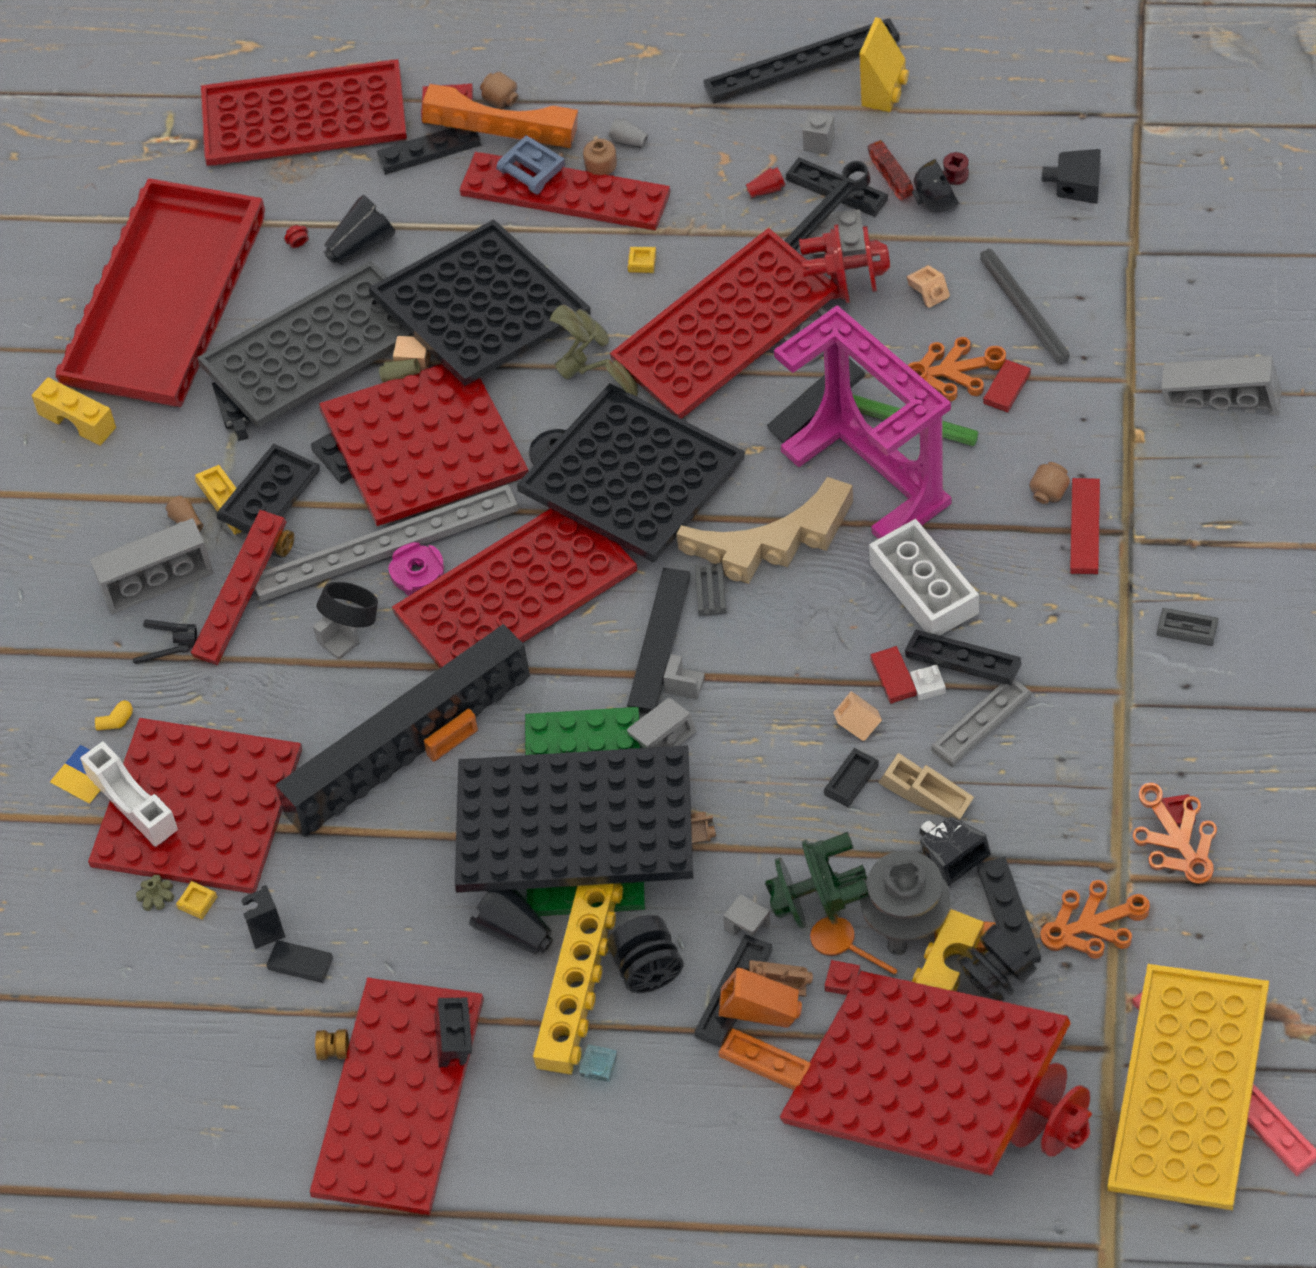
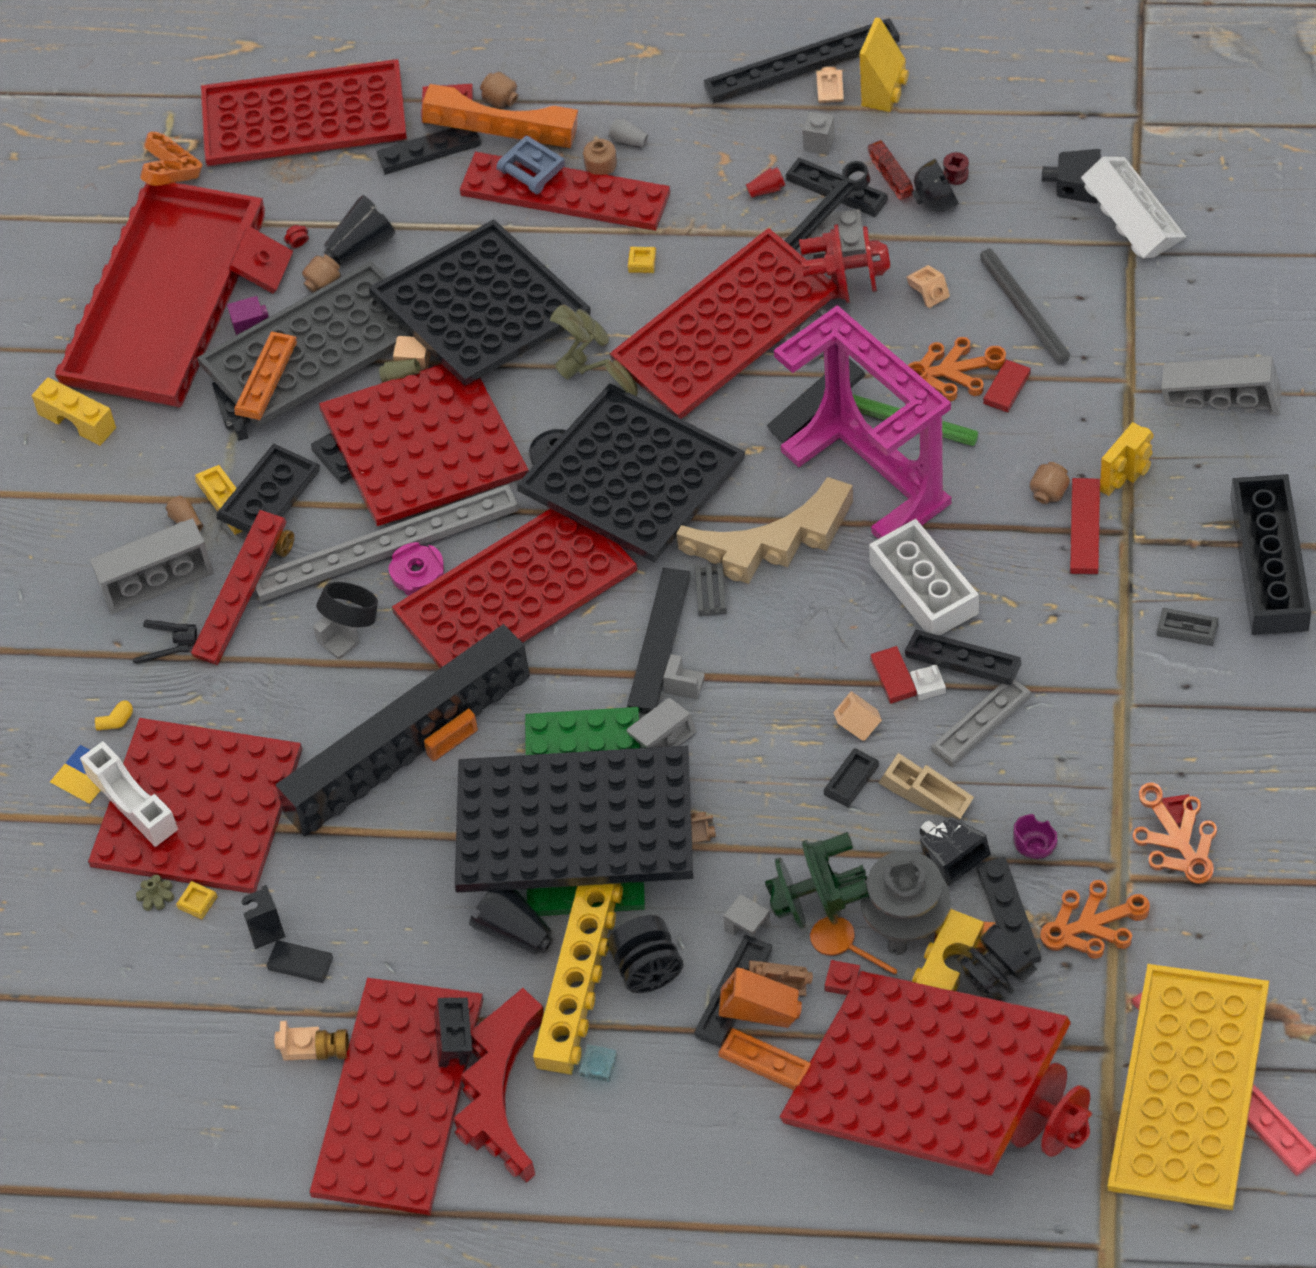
none -> orange beam [140,132,202,185]
none -> magenta brick [227,296,269,336]
none -> red plate [228,225,293,294]
none -> orange tile [234,331,297,420]
none -> light nougat bracket [274,1021,320,1061]
none -> medium nougat head [302,255,341,293]
none -> red arch [454,988,544,1183]
none -> light nougat bracket [816,67,844,103]
none -> magenta hair [1013,814,1058,859]
none -> white slope [1081,157,1186,258]
none -> yellow plate [1100,422,1154,496]
none -> black brick [1230,474,1311,635]

